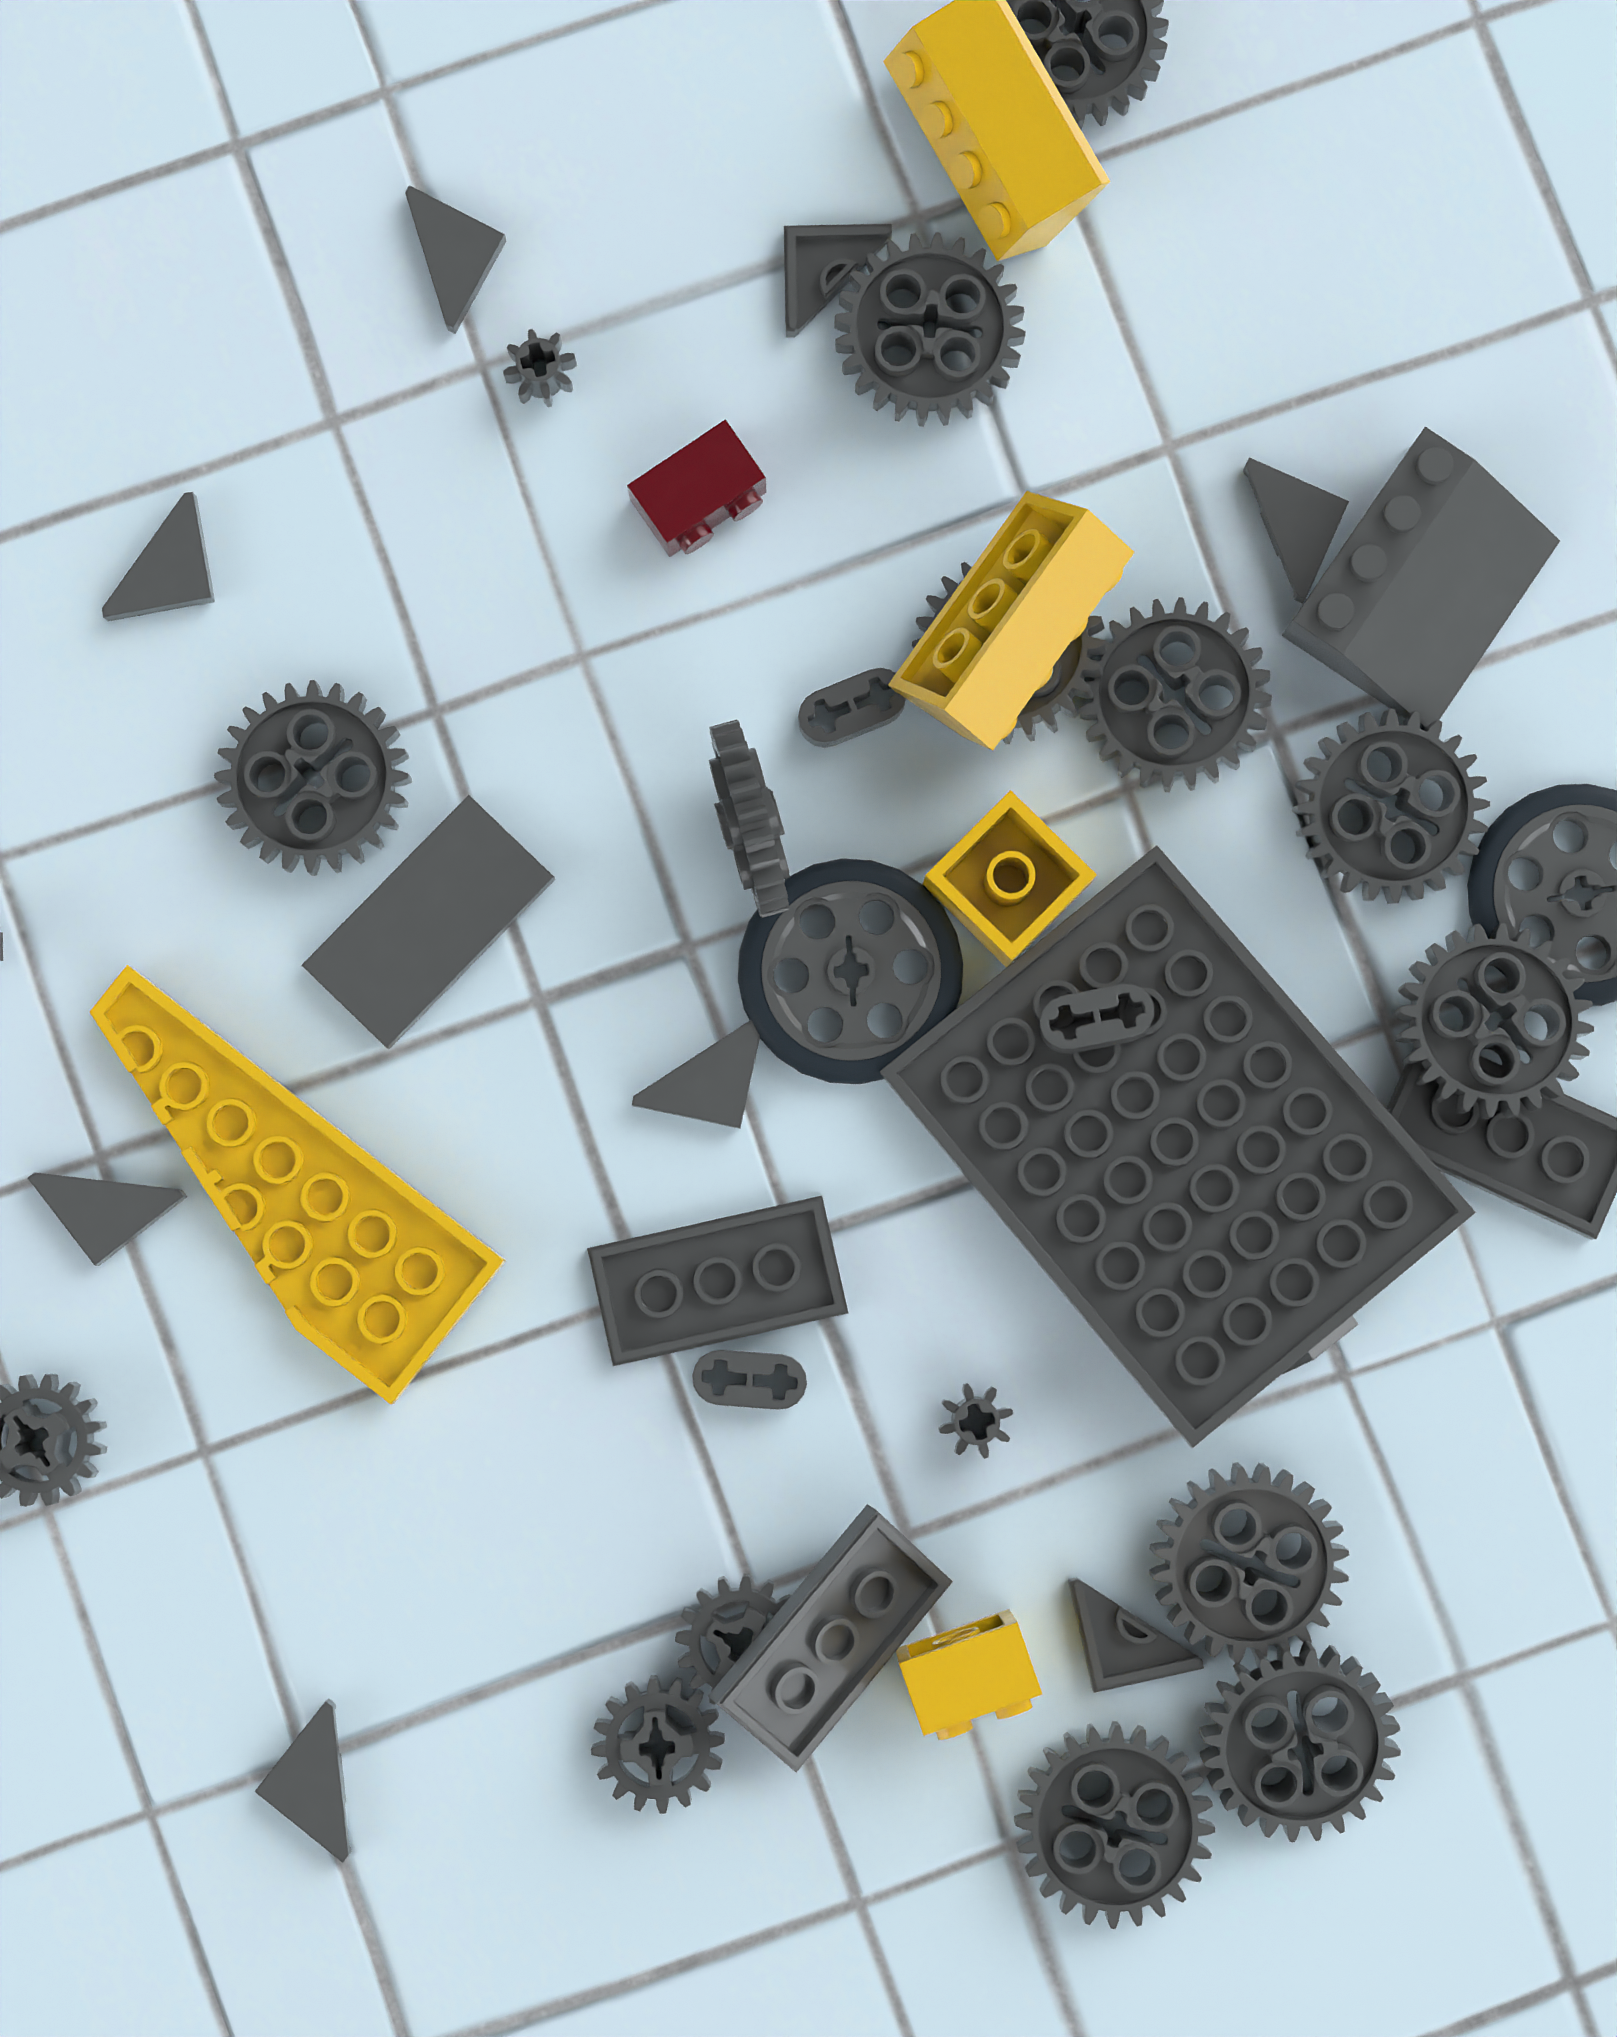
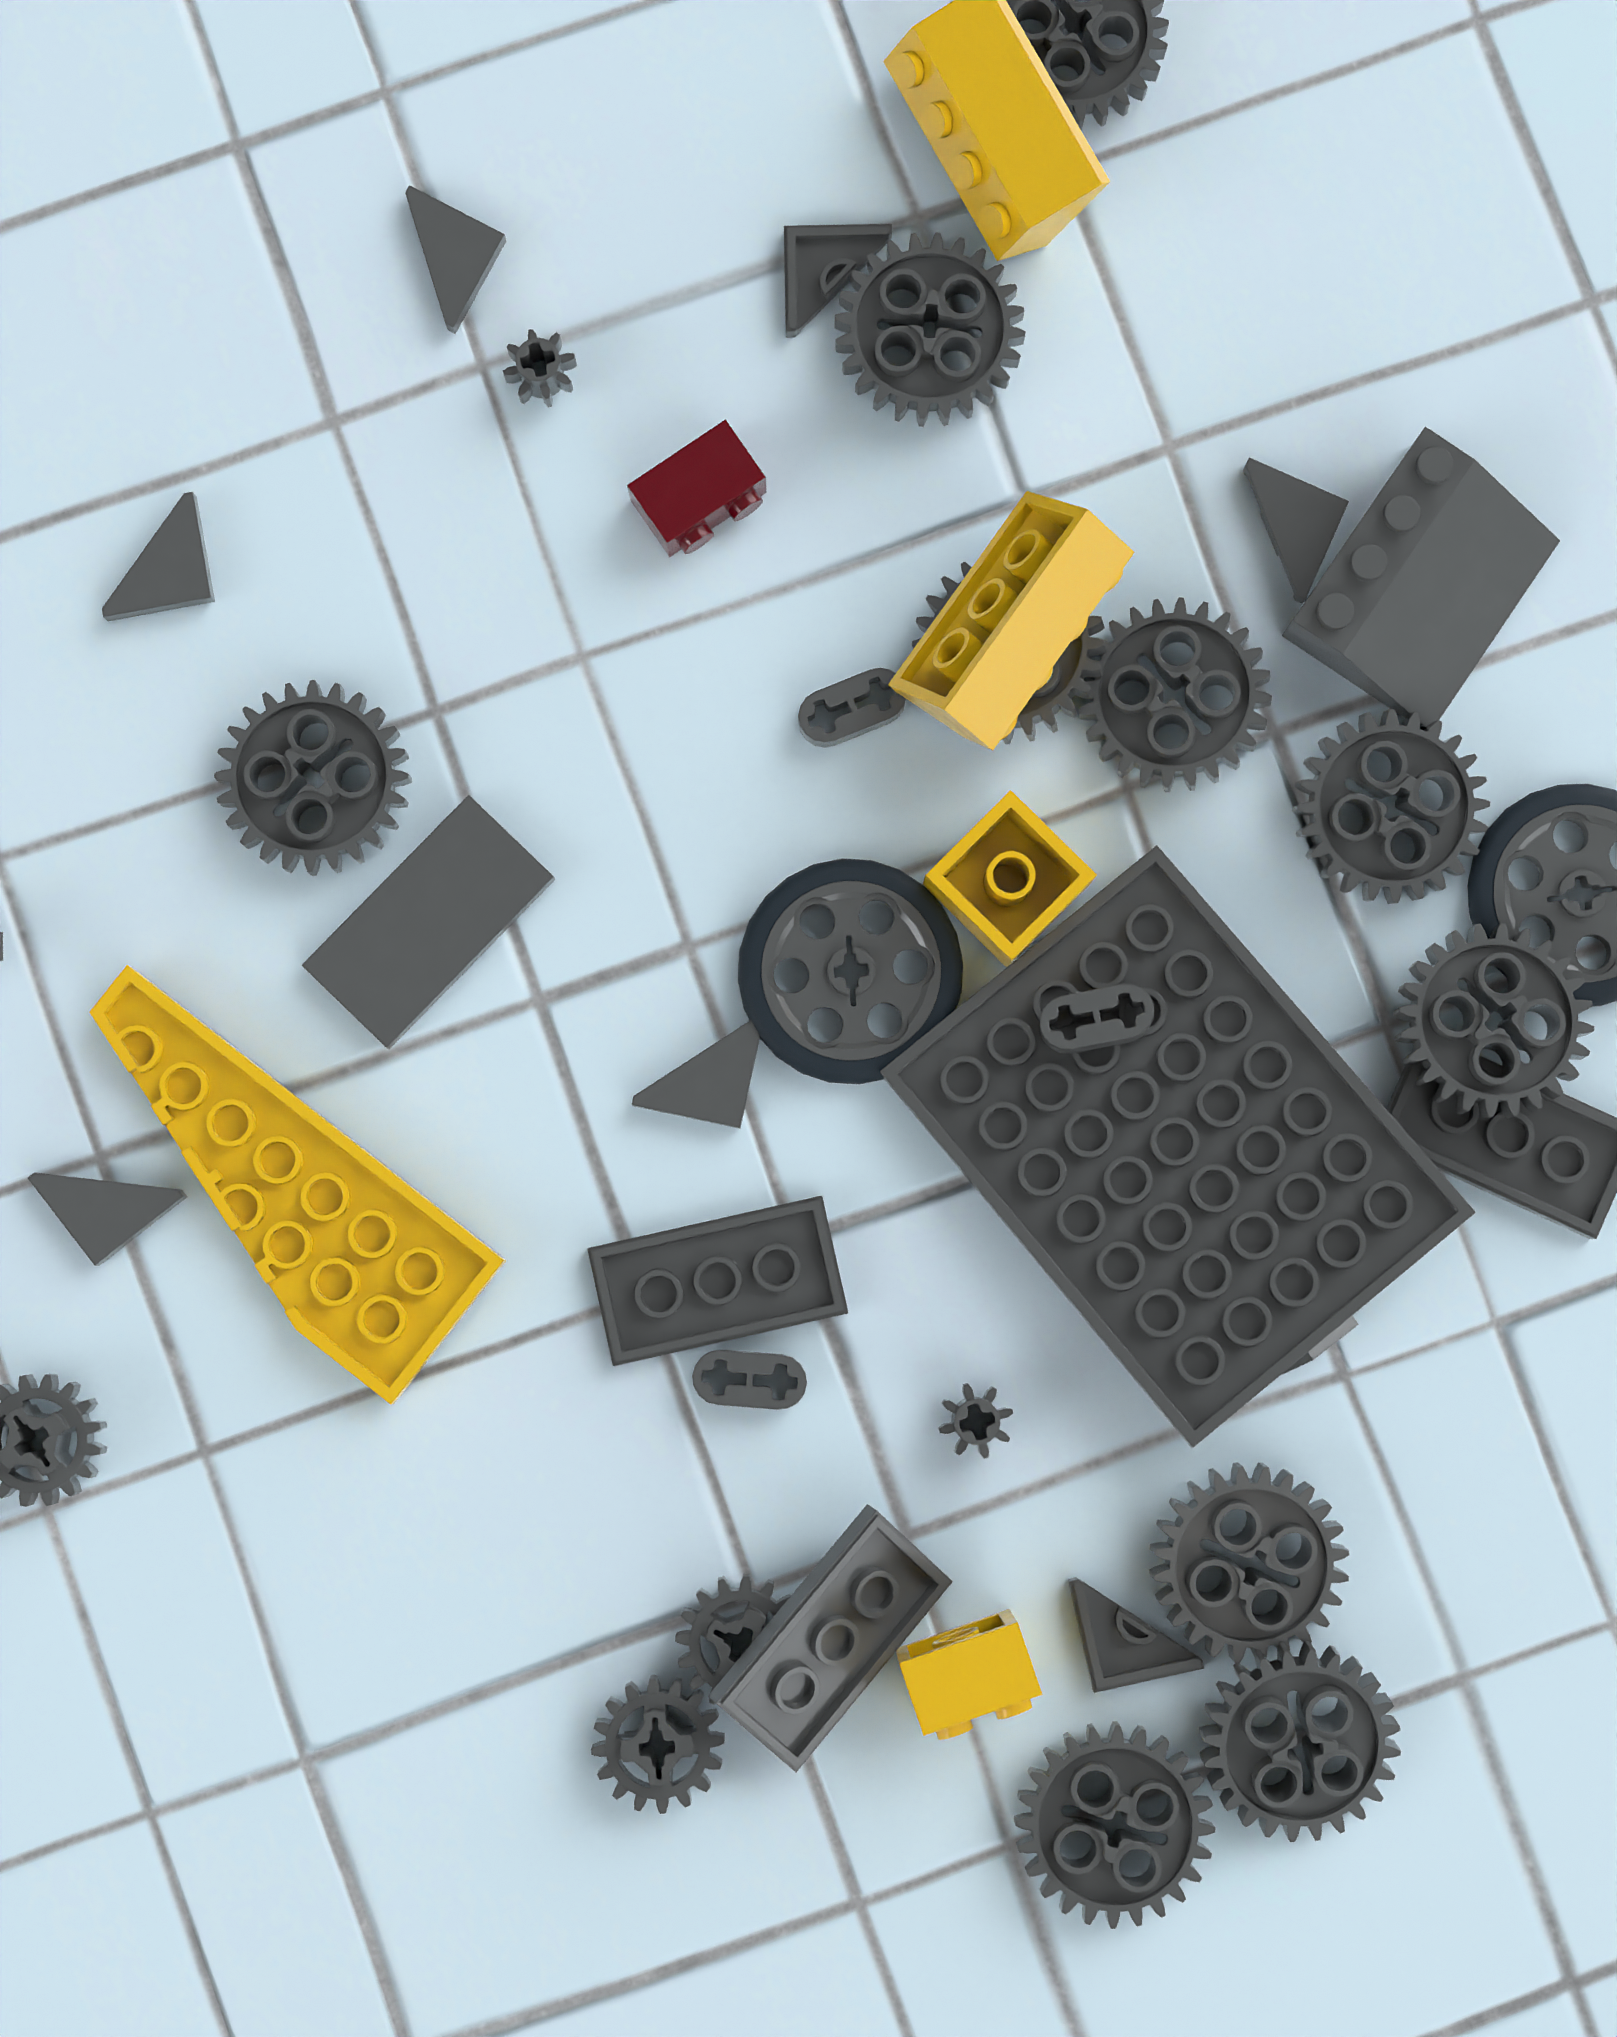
dark grey tile [254,1698,352,1863] -> none
dark grey gear [709,720,790,918] -> none

